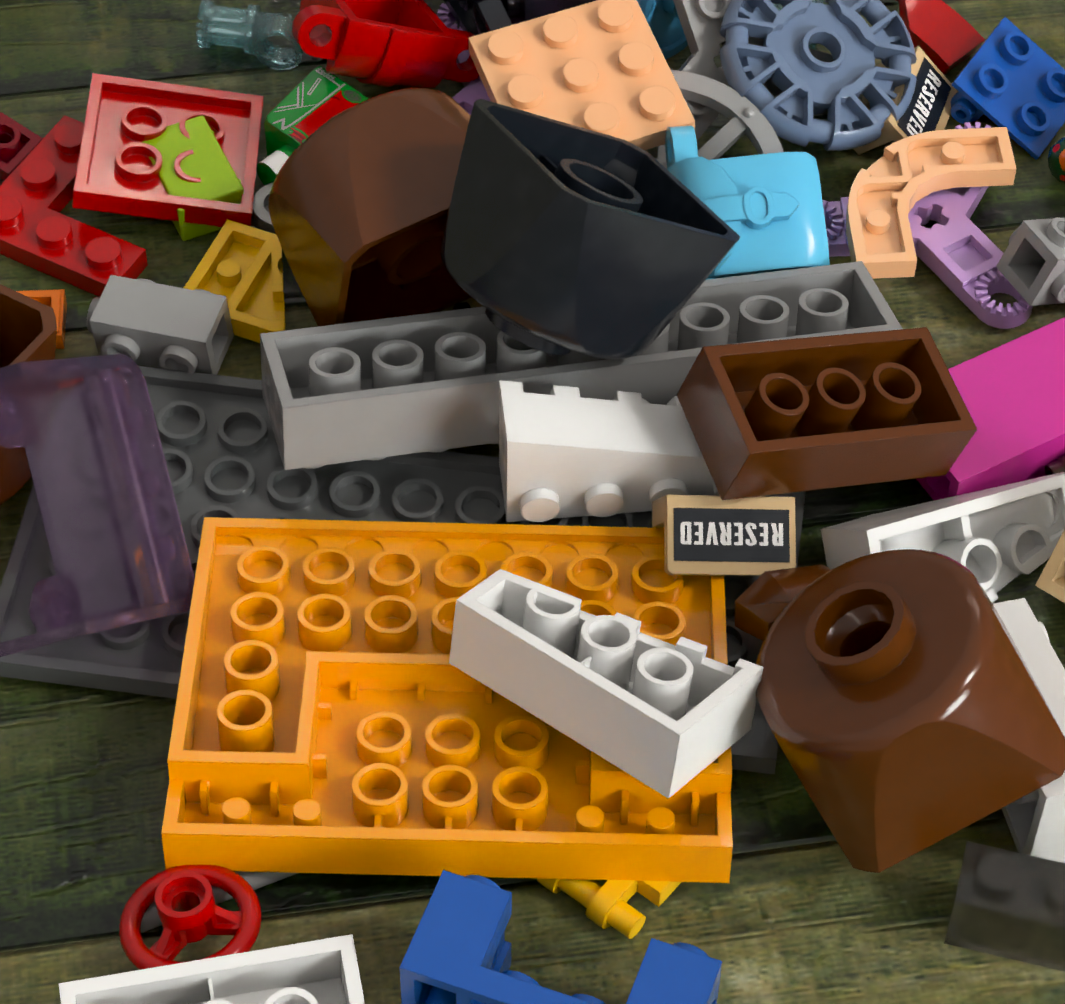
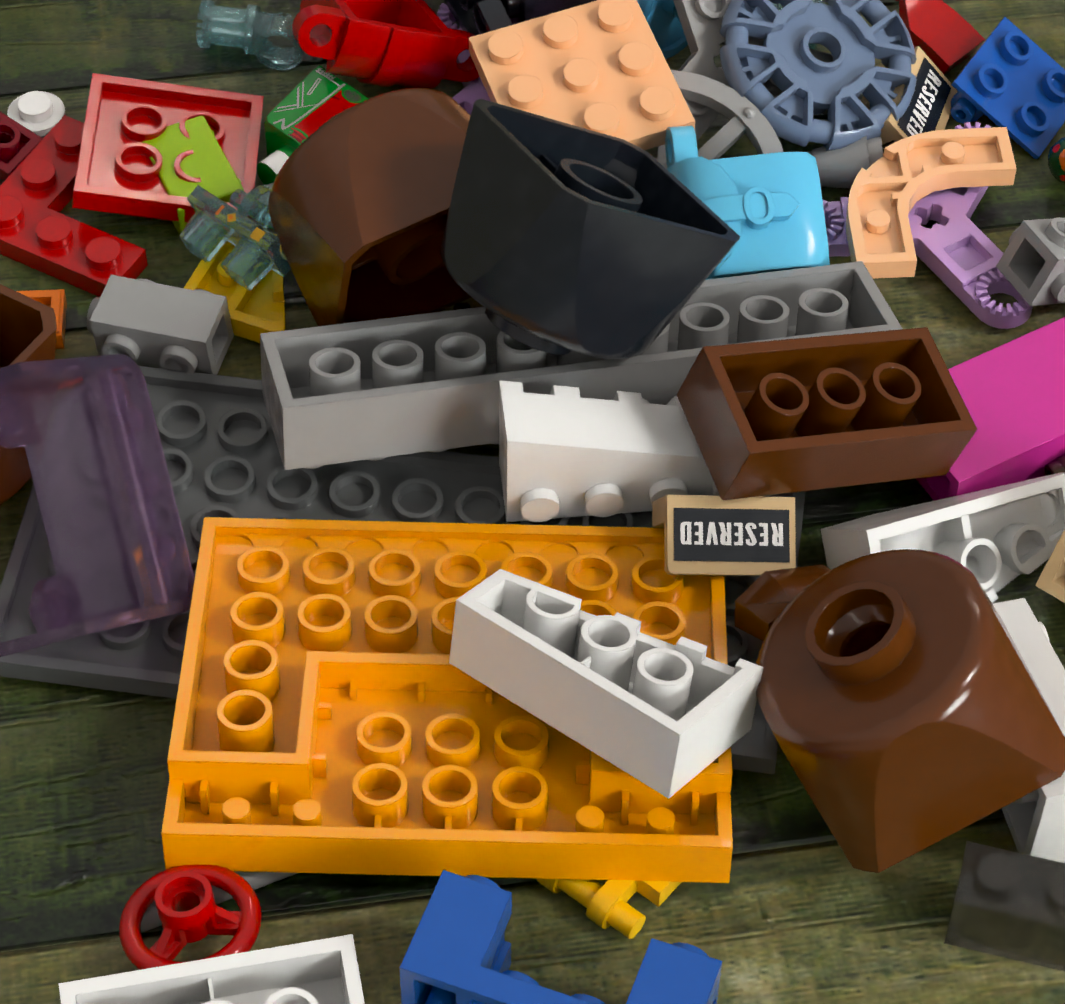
none -> white plate [7,91,66,138]
none -> clear light blue hips [179,185,291,291]
none -> light grey cone [807,136,883,189]

